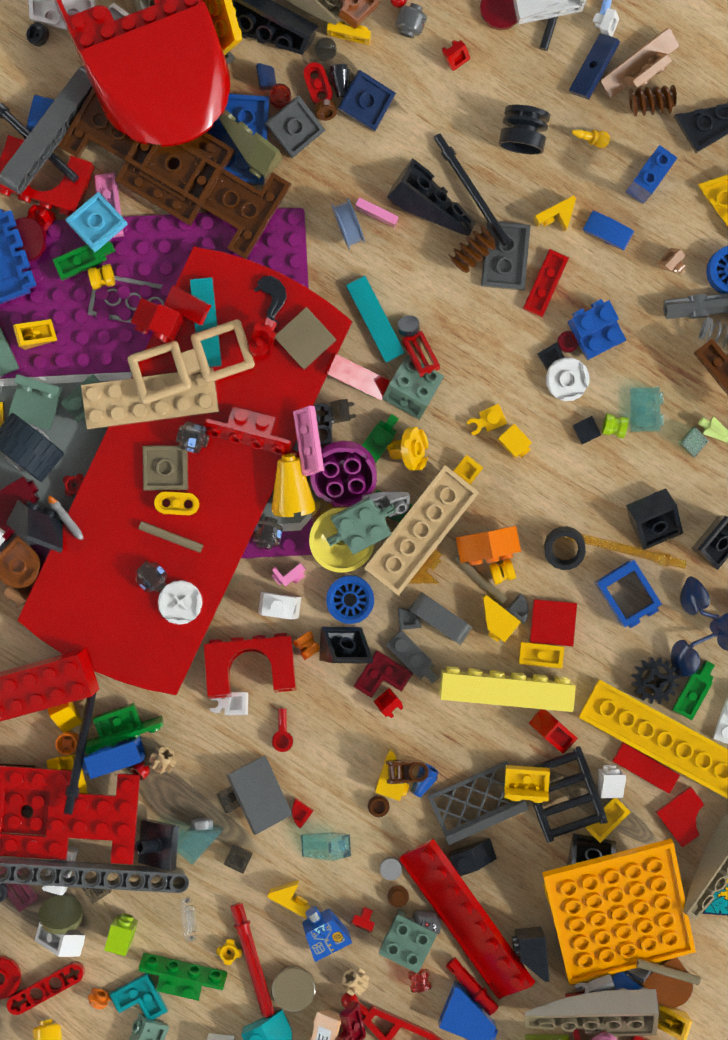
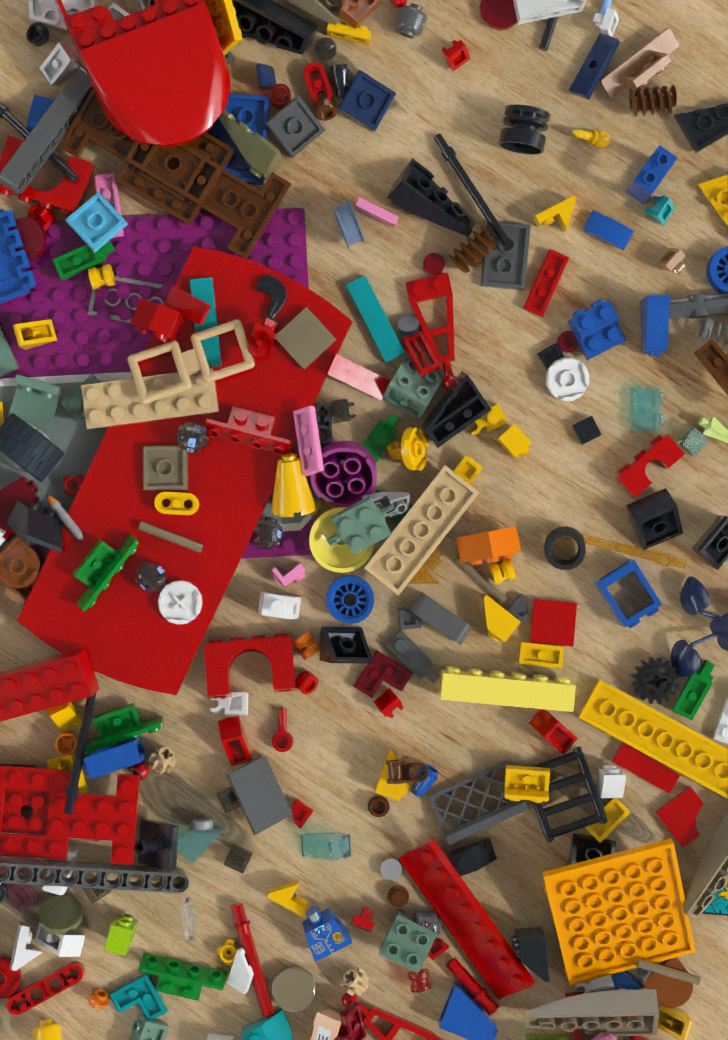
lime wheel [602,413,629,439] -> none
none -> white slope [9,924,42,971]
none -> white slope [40,40,79,86]
none -> green bracket [73,534,139,612]
none -> red slope [218,715,252,766]
none -> white tile [227,948,254,994]
none -> red tile [296,671,318,695]
none -> red plate [405,273,457,391]
none -> black wedge [421,371,491,448]
none -> dark red tile [423,253,445,276]
none -> red tile [428,937,450,960]
none -> red arch [615,434,685,498]
none -> blue slope [640,295,670,357]
none -> teal tile [645,195,675,226]

